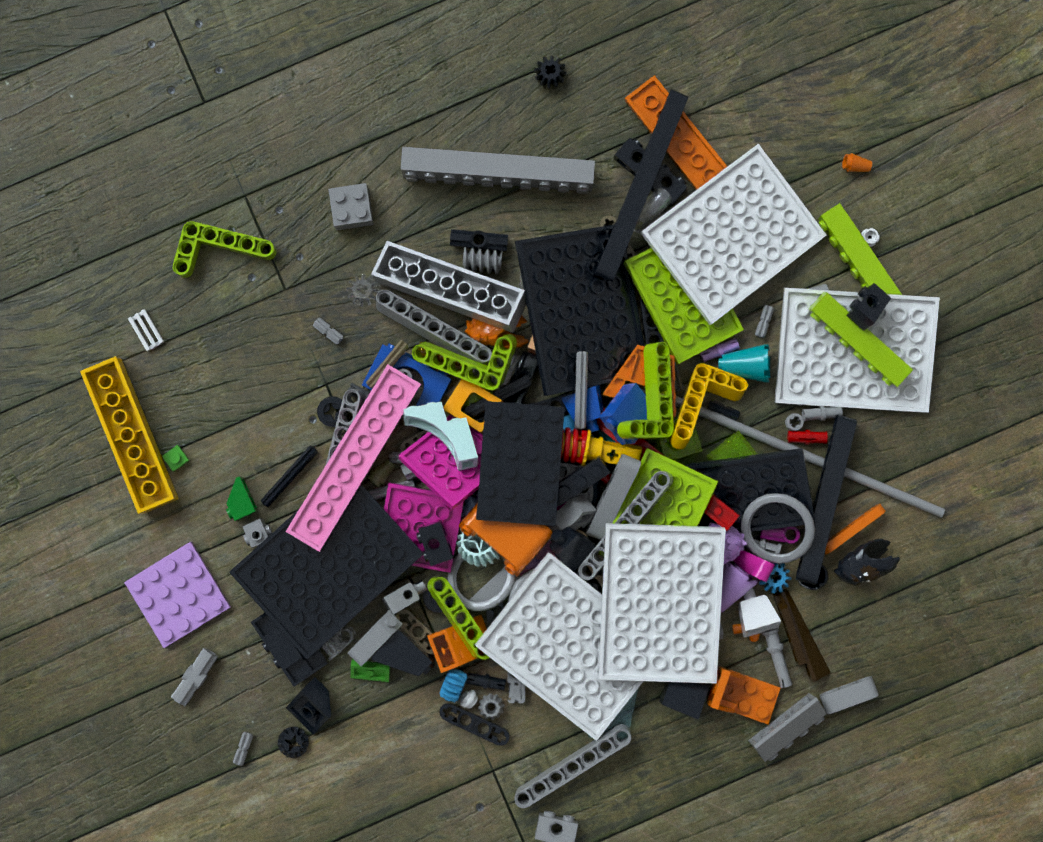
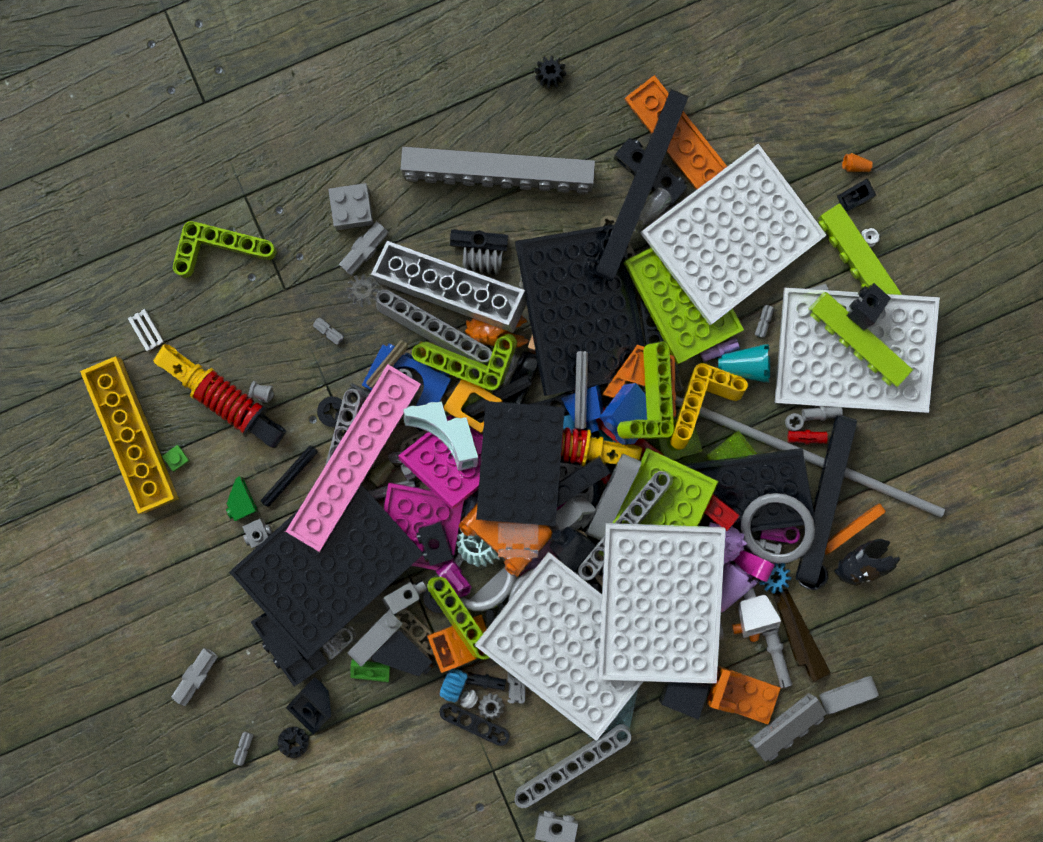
lavender plate [124,542,231,648] -> none
black piece [707,400,740,421] -> none
none -> piece [153,344,287,448]
none -> light grey connector [248,381,274,403]
none -> light grey piece [339,222,389,276]
none -> magenta piece [436,559,472,598]
none -> clear plate [498,523,539,560]
none -> black slope [837,178,876,212]

